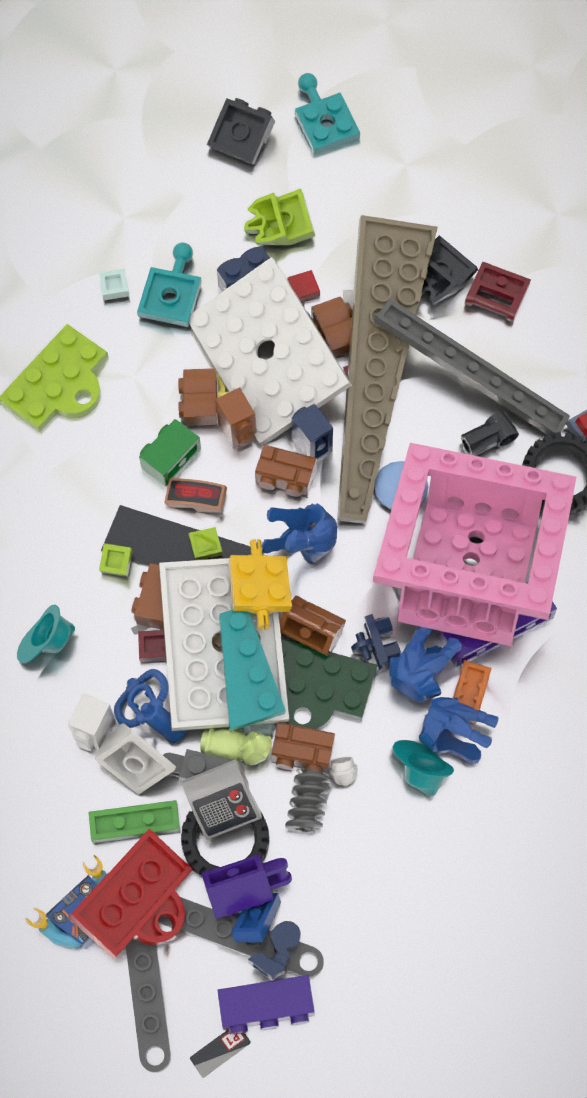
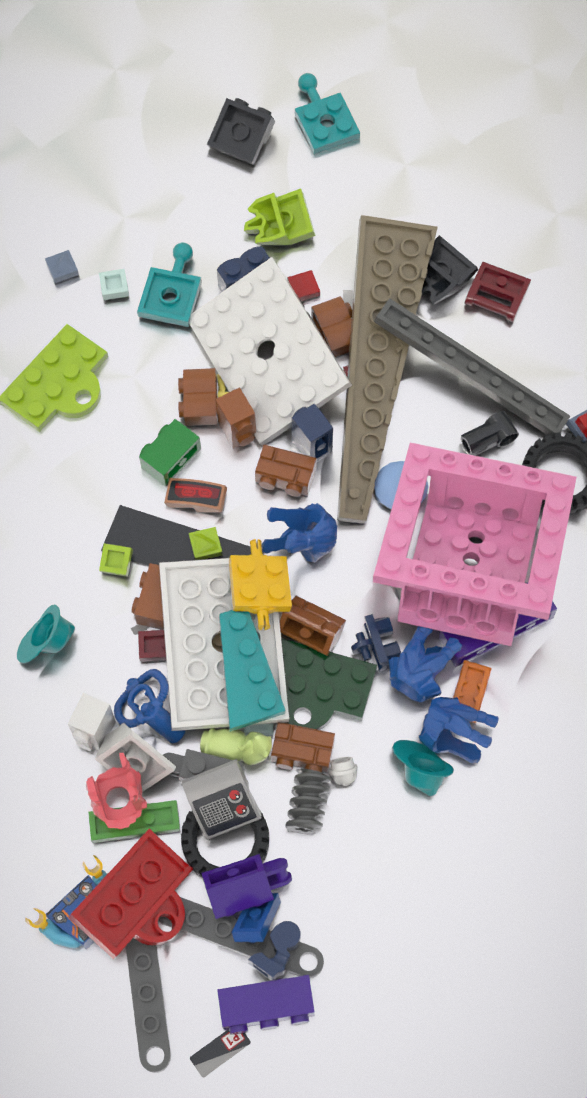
none -> sand blue tile [45,250,79,284]
none -> coral piece [86,753,147,829]

